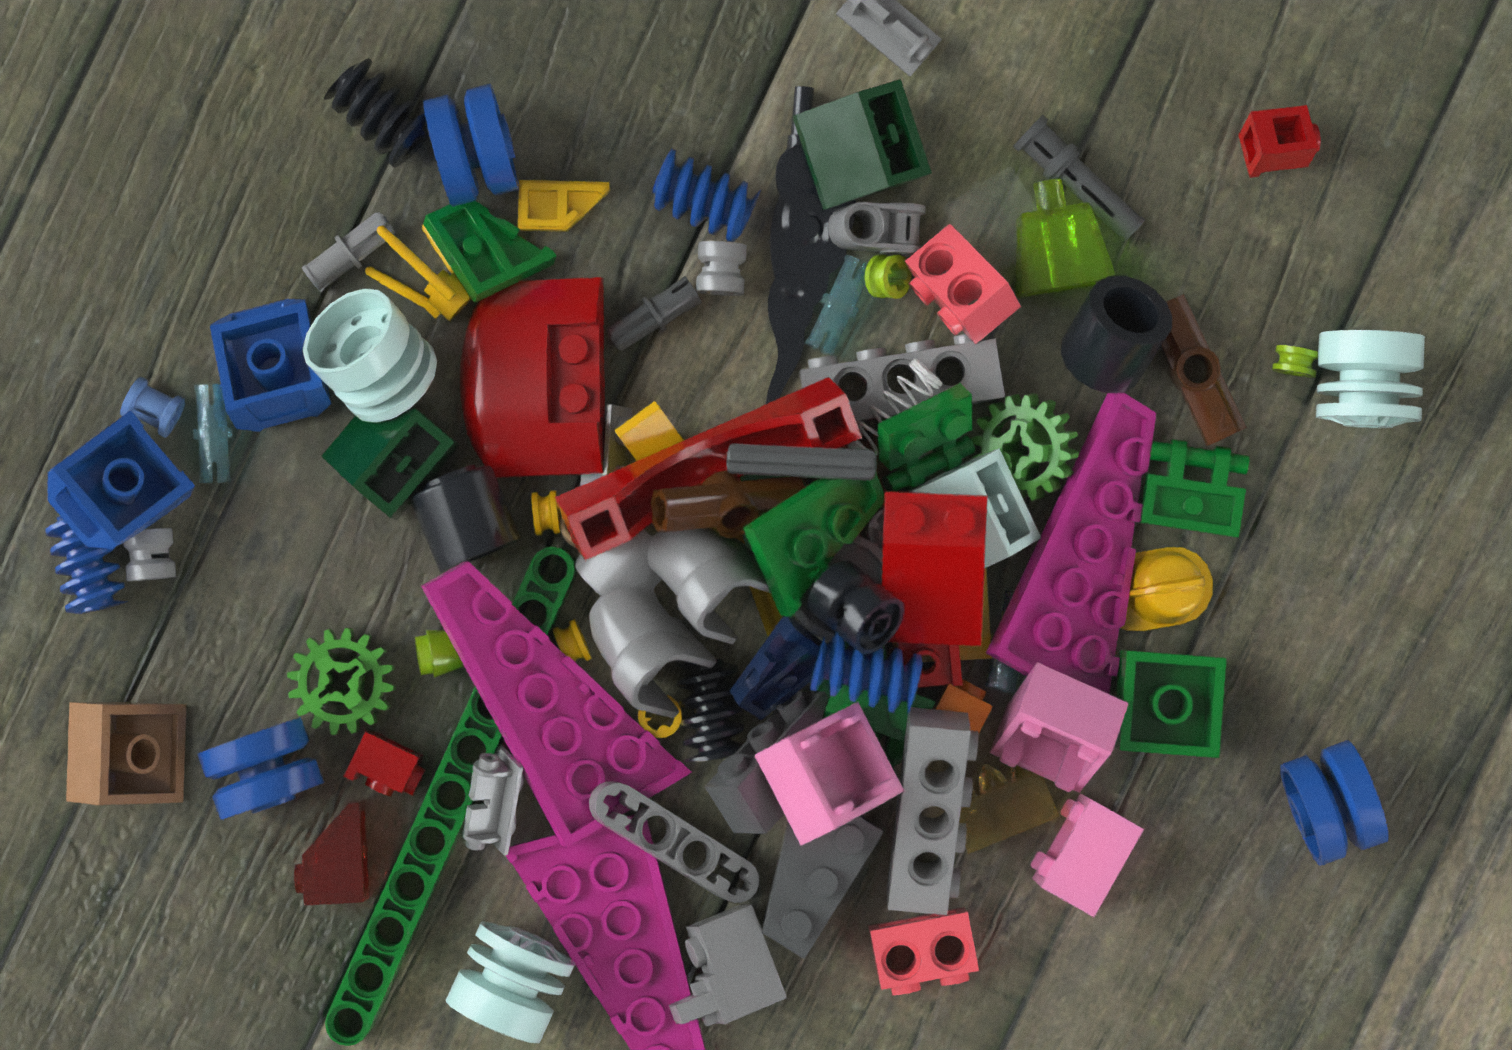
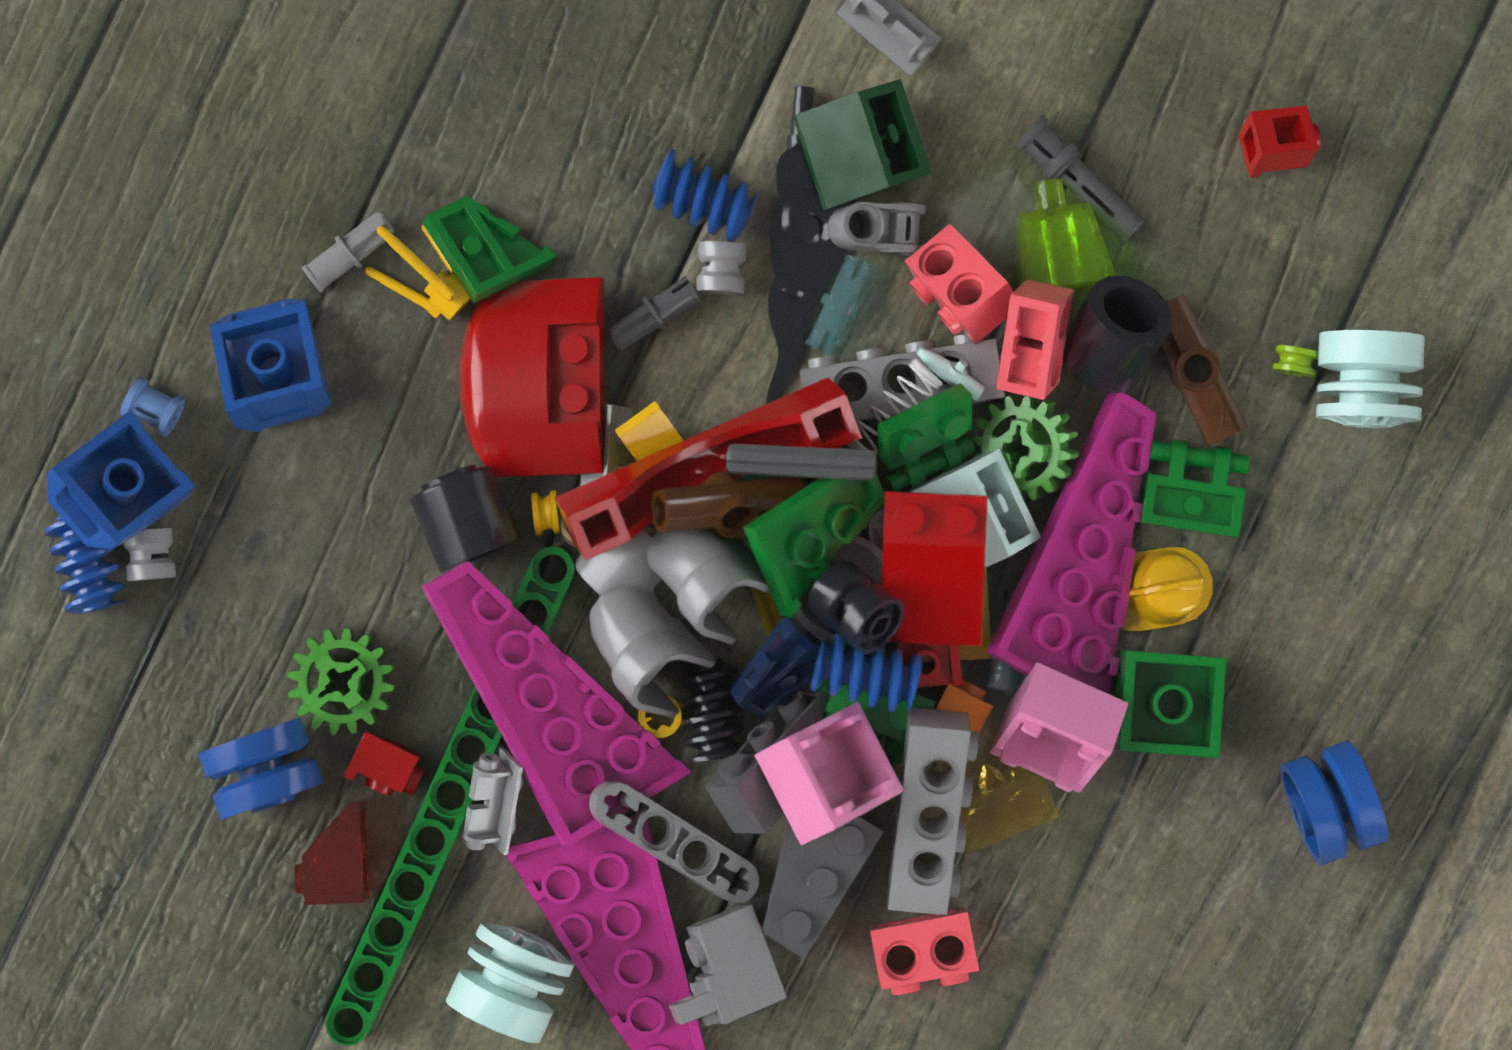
medium nougat slope [66,702,186,805] -> none
clear light blue pin [193,384,232,483] -> none
light aqua wheel [303,289,437,423] -> none
dark green slope [321,405,460,520] -> none
black piece [324,58,429,168] -> none
lime cone [414,630,464,678] -> none
blue wheel [423,83,519,207] -> none
yellow tile [518,180,610,232] -> none
yellow bush [552,619,592,662] -> none
lime bush [864,254,912,299] -> none
bright pink container [1031,793,1144,917] -> none
none -> light aqua helmet [917,347,985,401]
none -> coral brick [996,279,1075,400]

